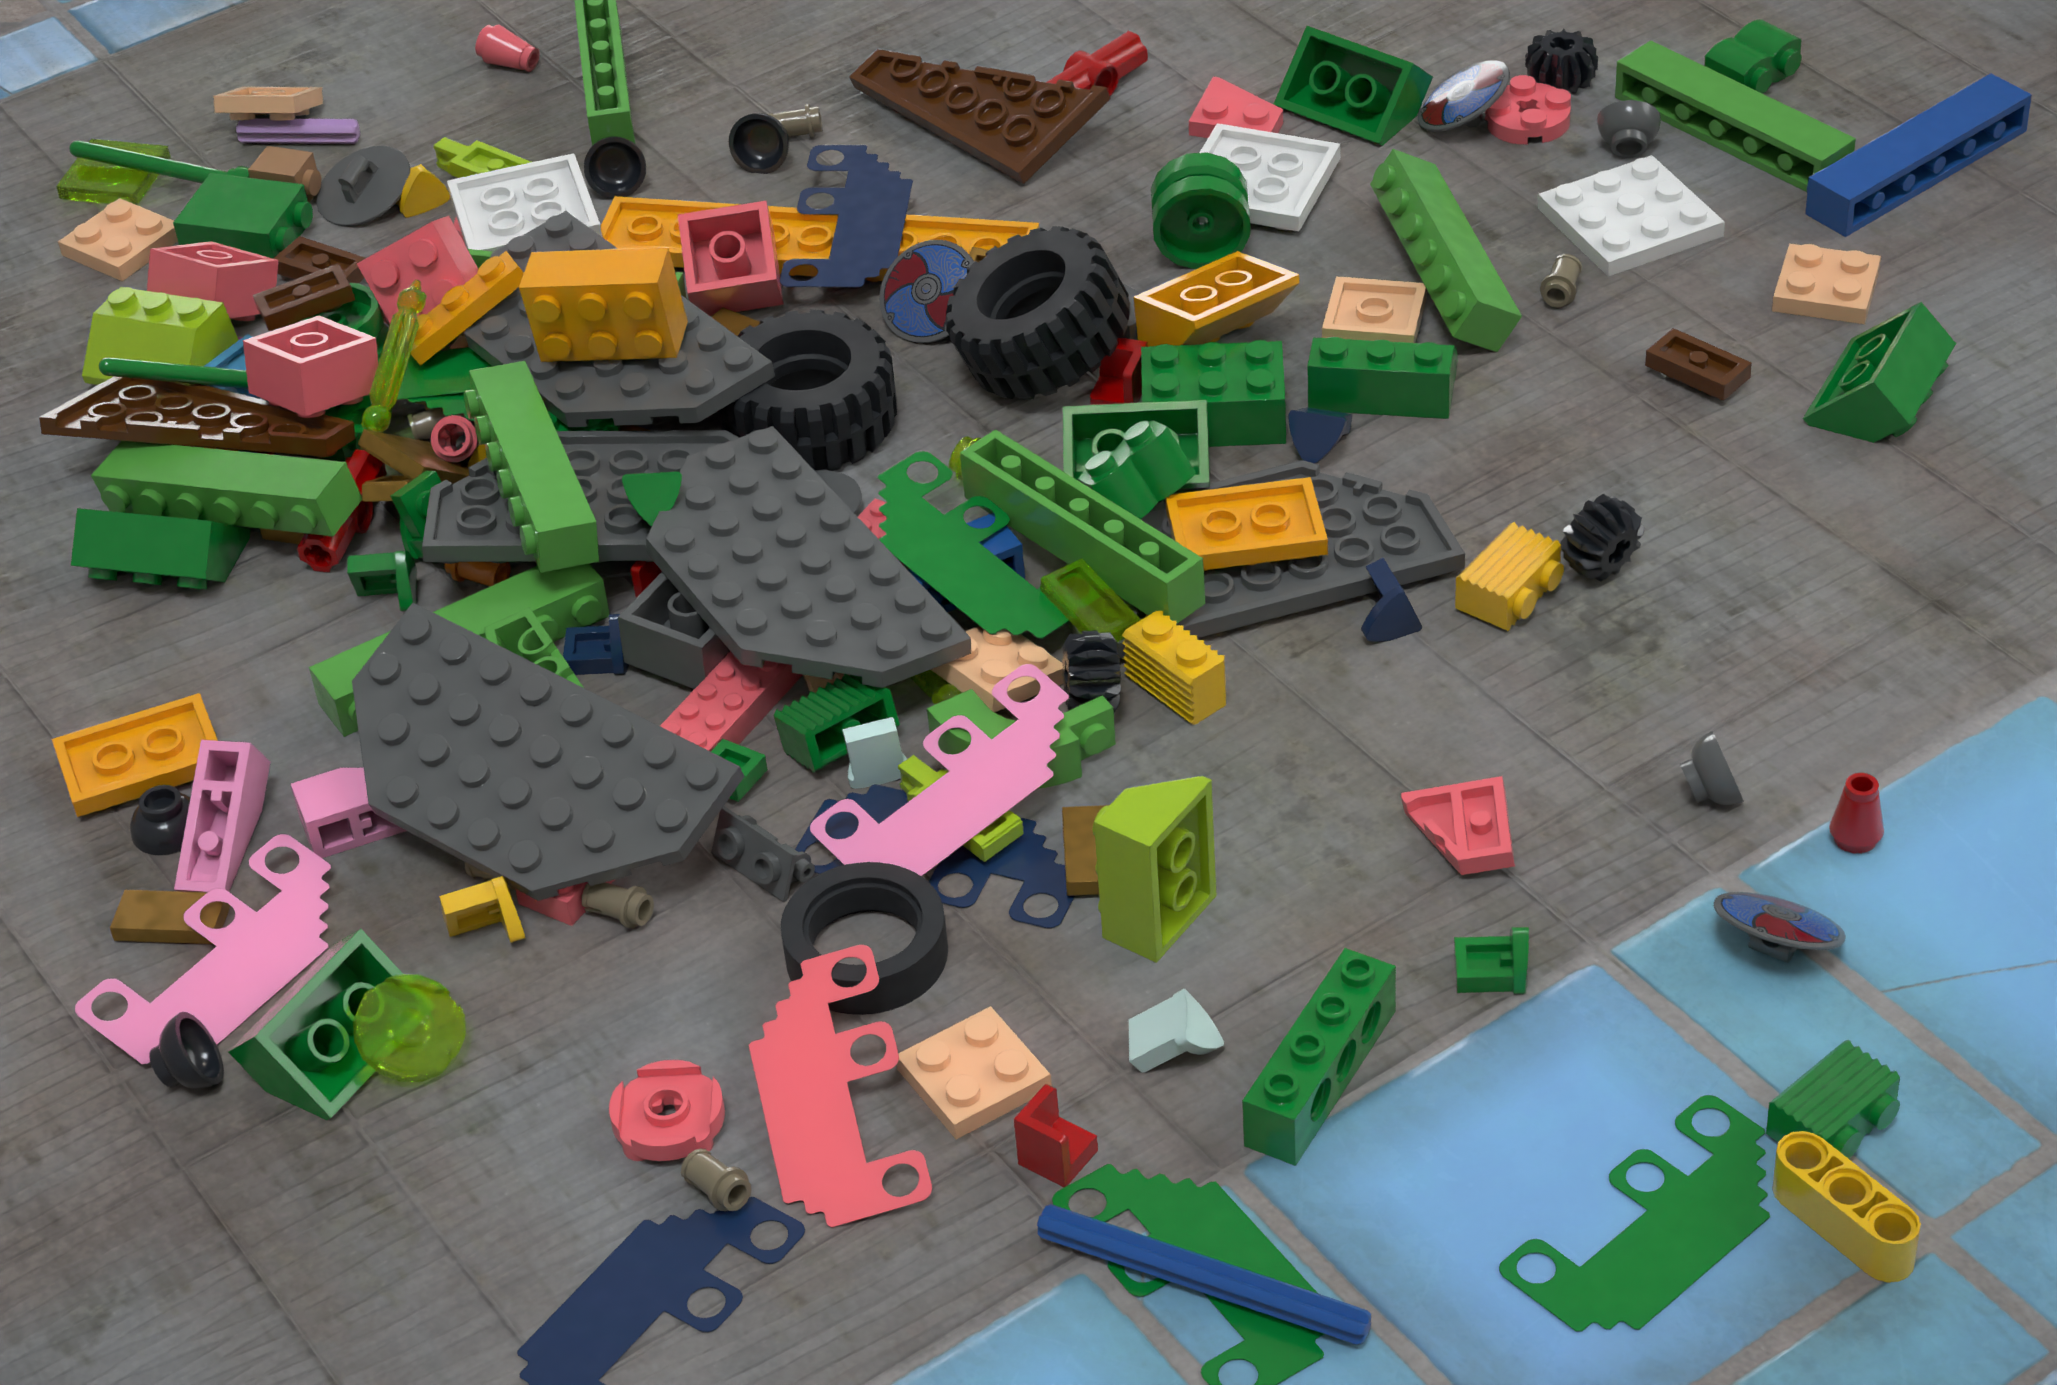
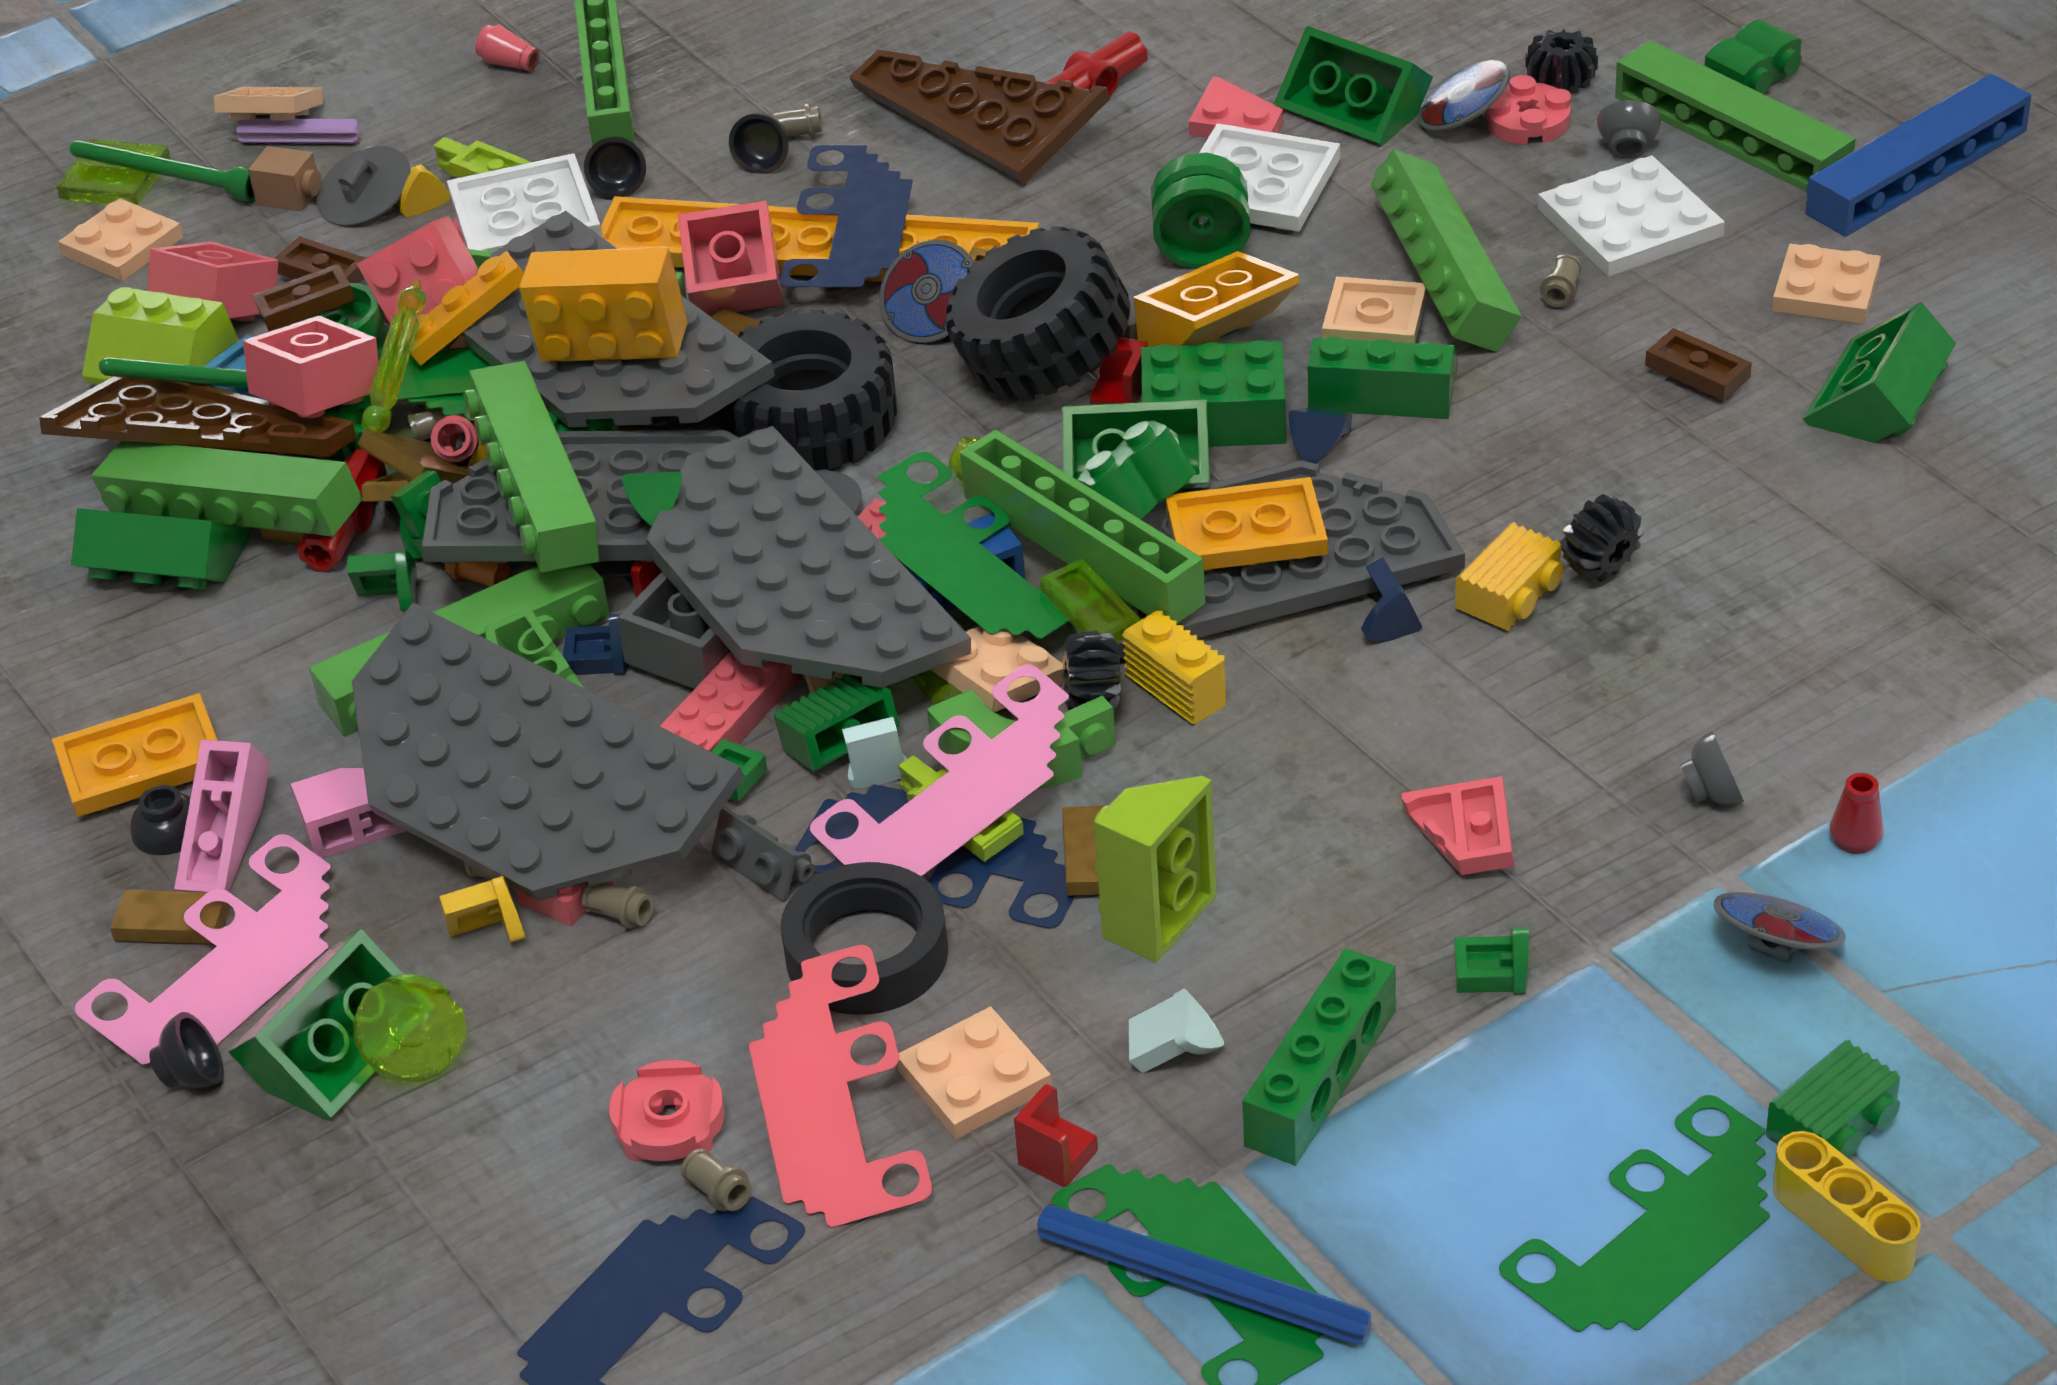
green brick [173,173,313,258] -> none

